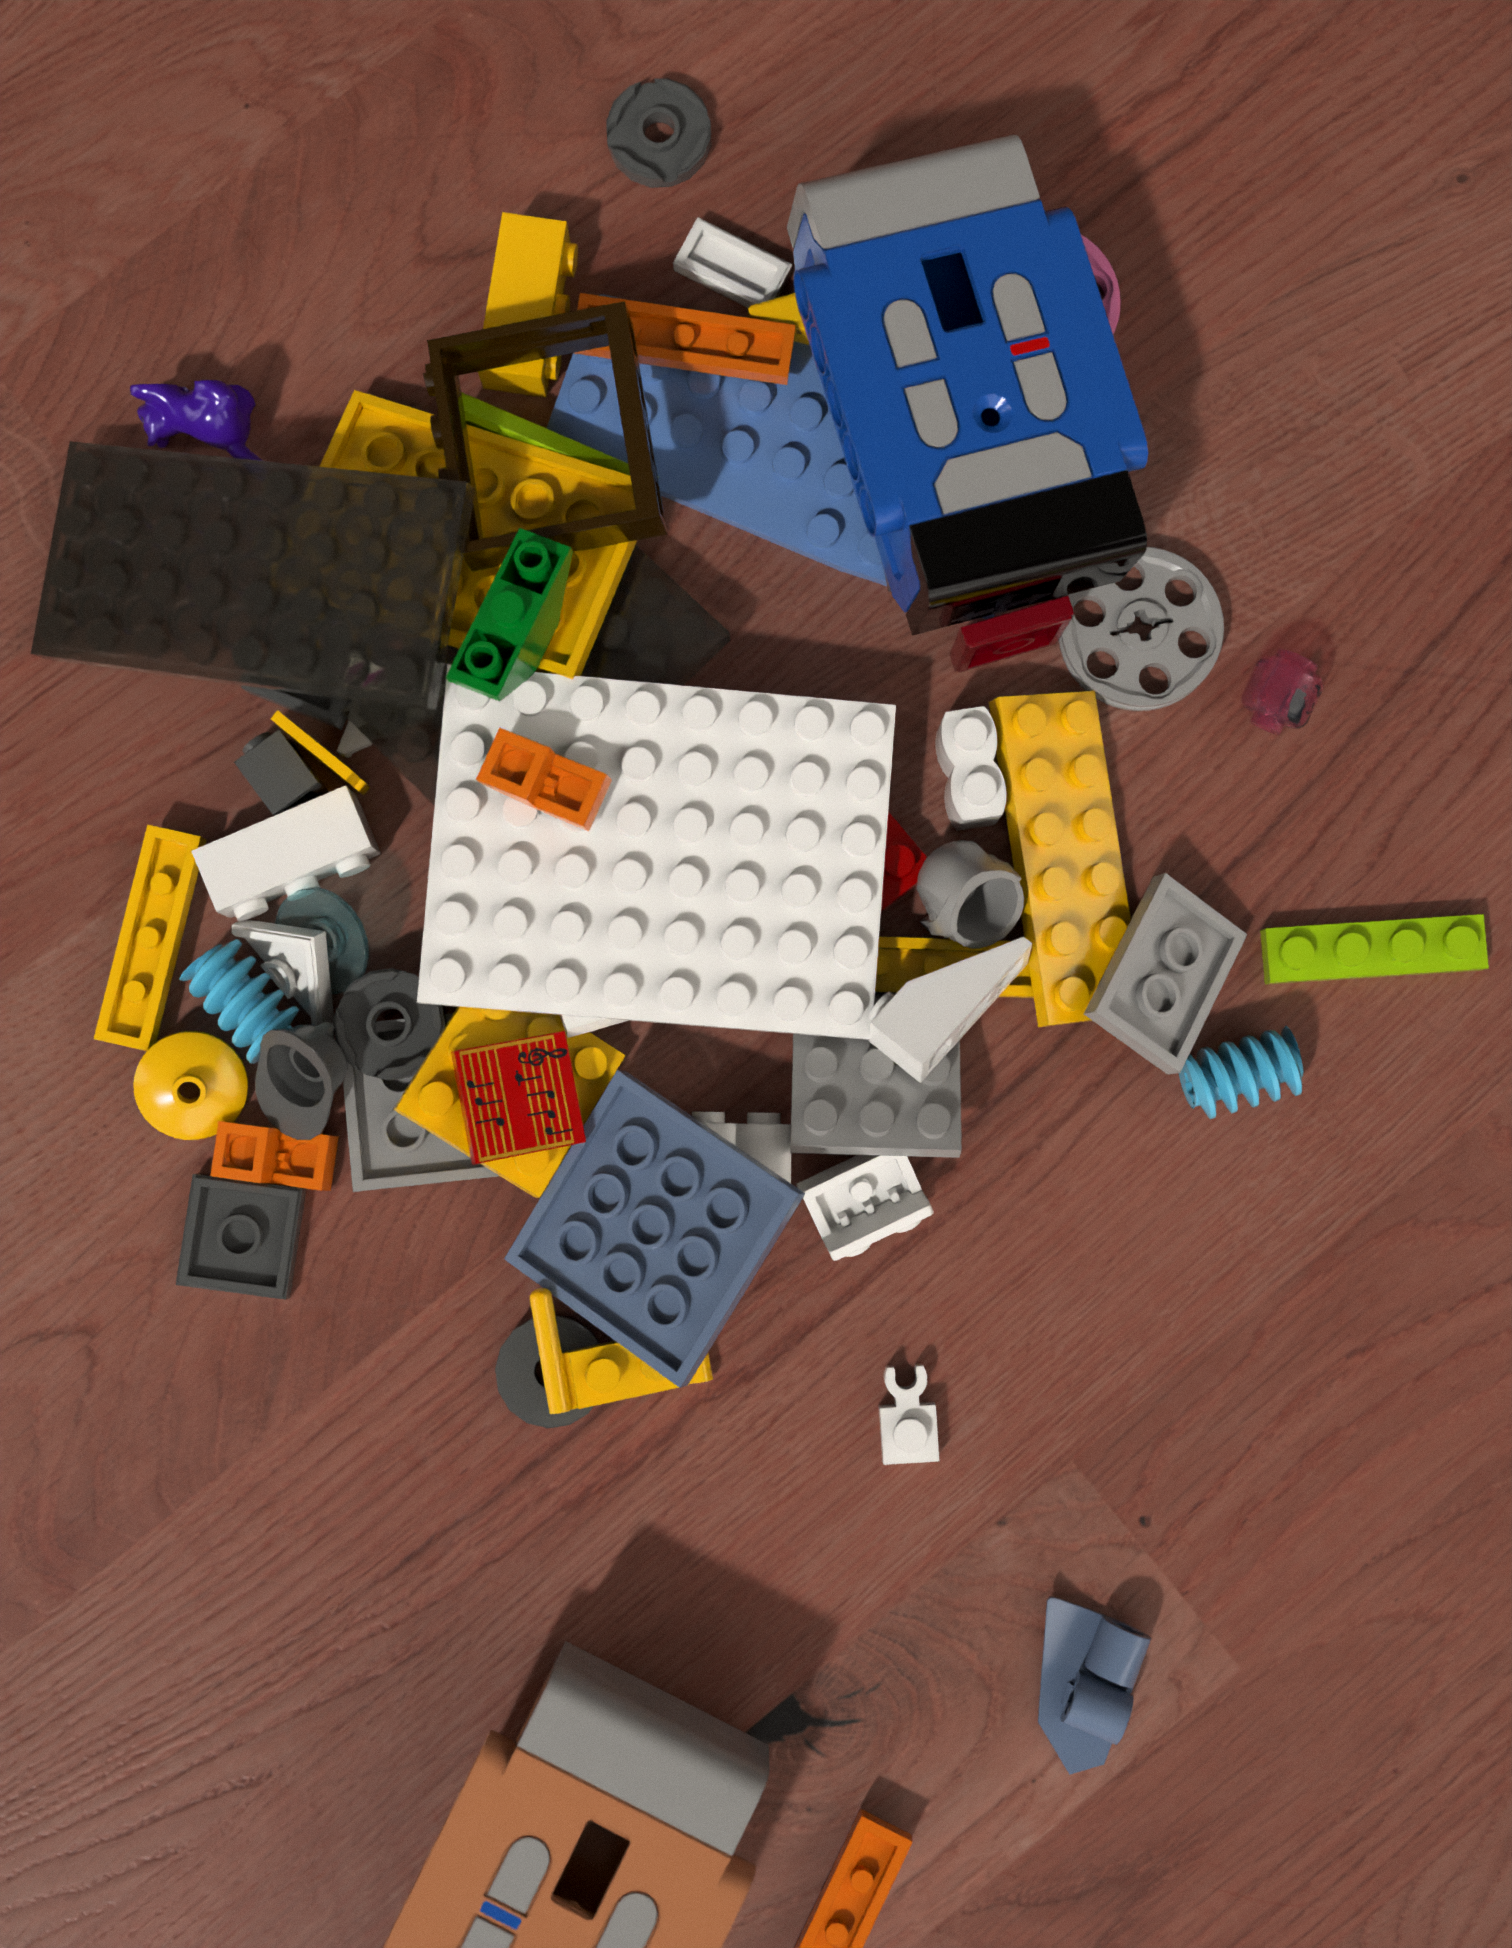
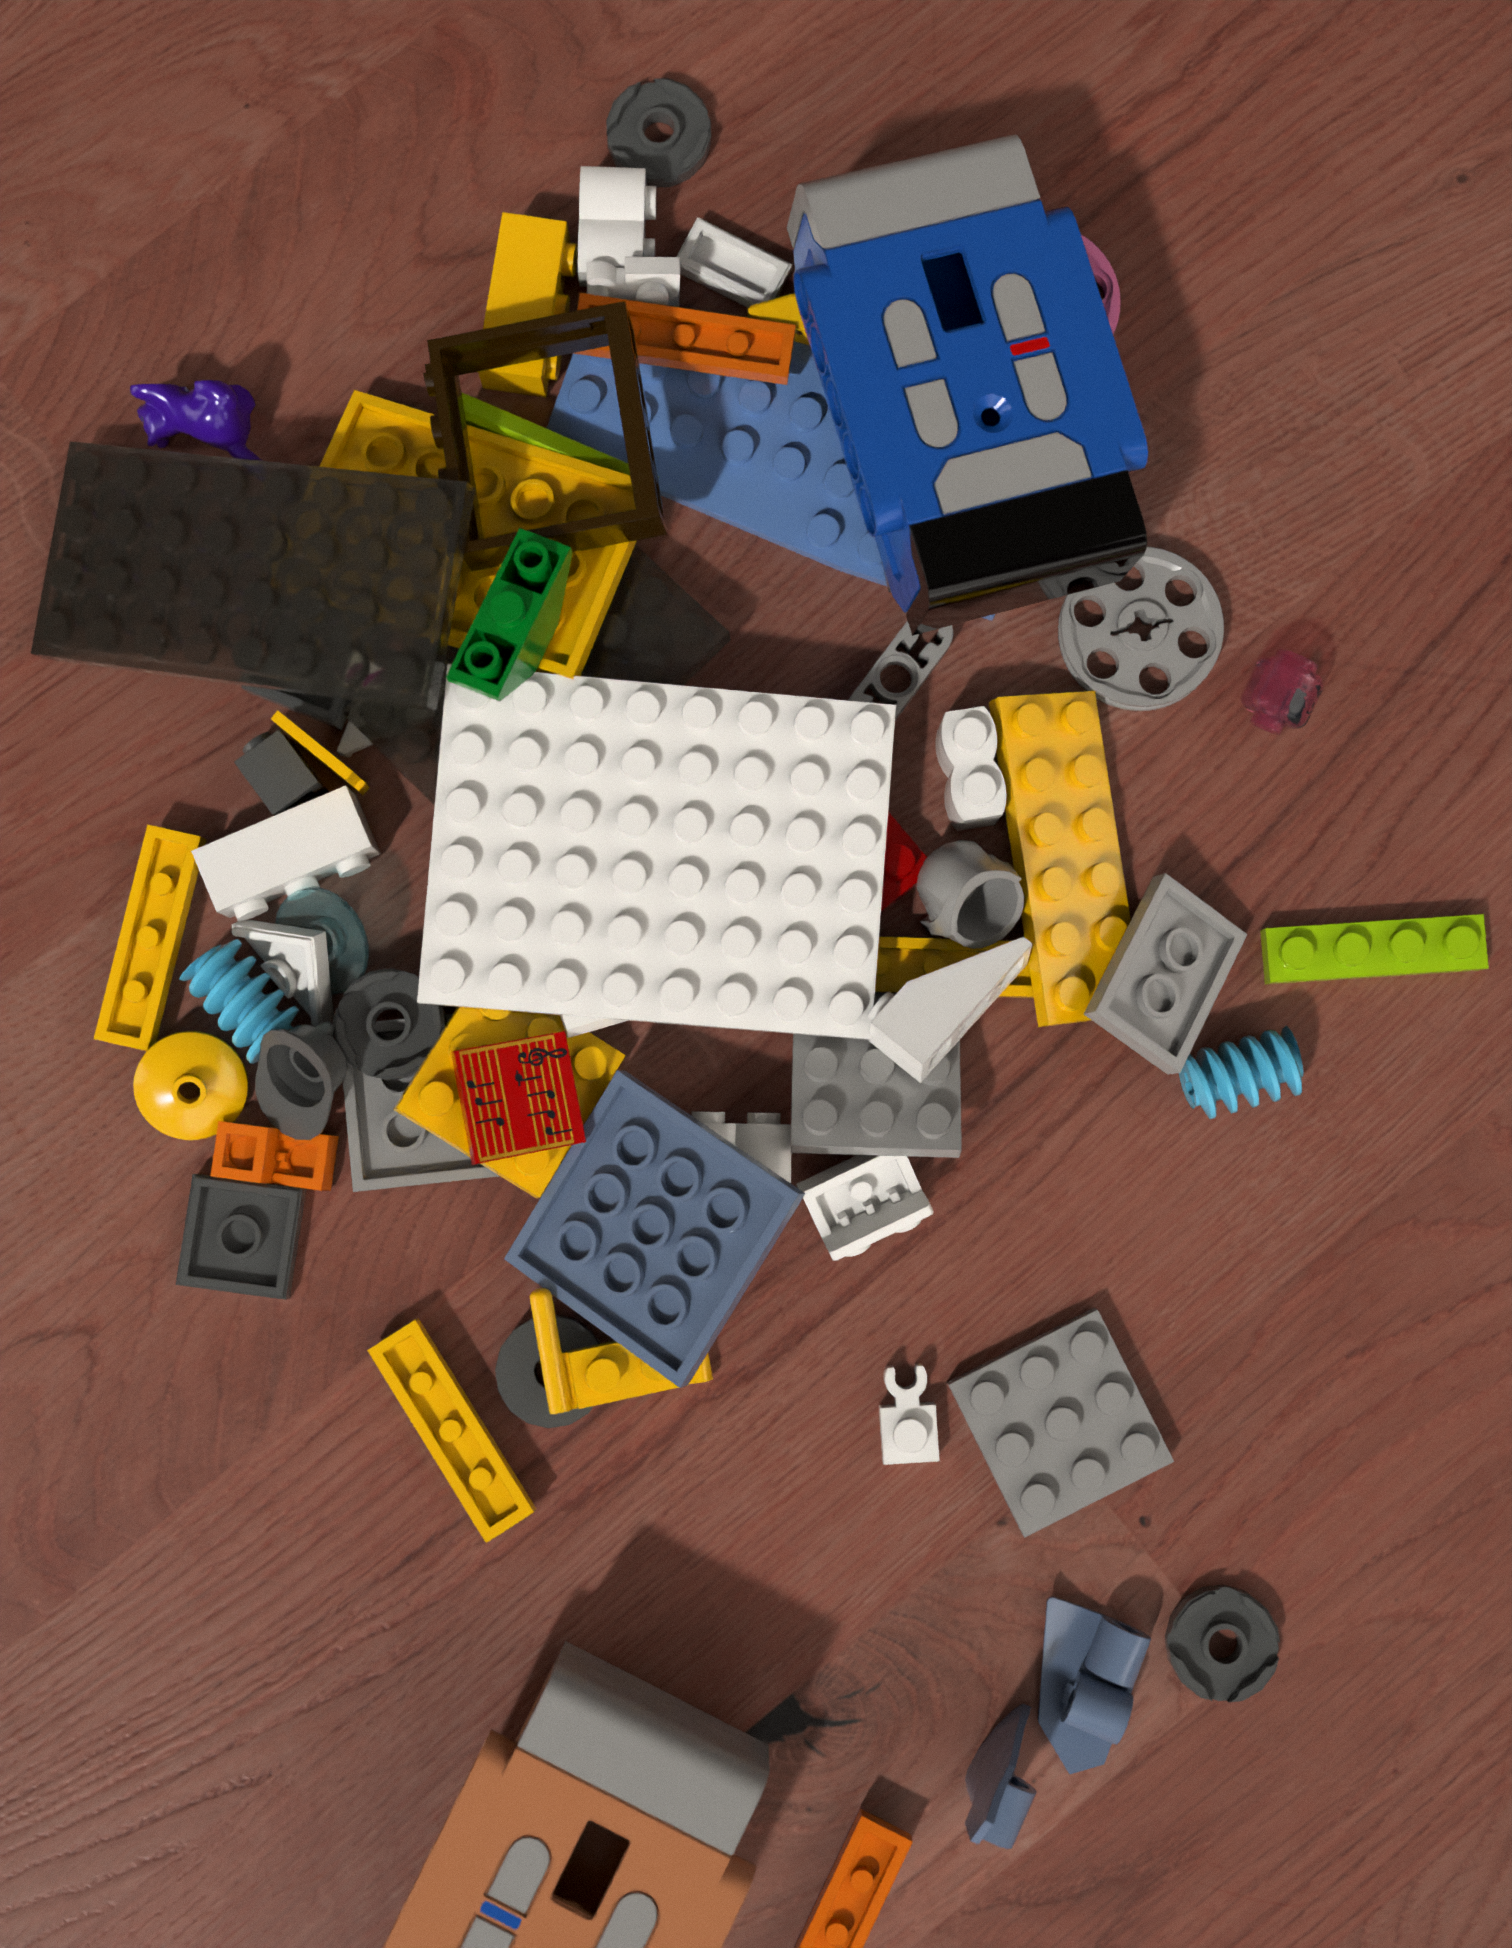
orange slope [476,727,612,832] -> none
dark red tile [949,596,1074,673] -> none
none -> yellow plate [367,1318,536,1543]
none -> white brick [578,166,657,287]
none -> white plate [587,257,680,307]
none -> light grey beam [848,609,953,721]
none -> light grey plate [947,1308,1174,1538]
none -> sand blue panel [965,1704,1037,1849]
none -> dark grey tile [1165,1584,1280,1703]

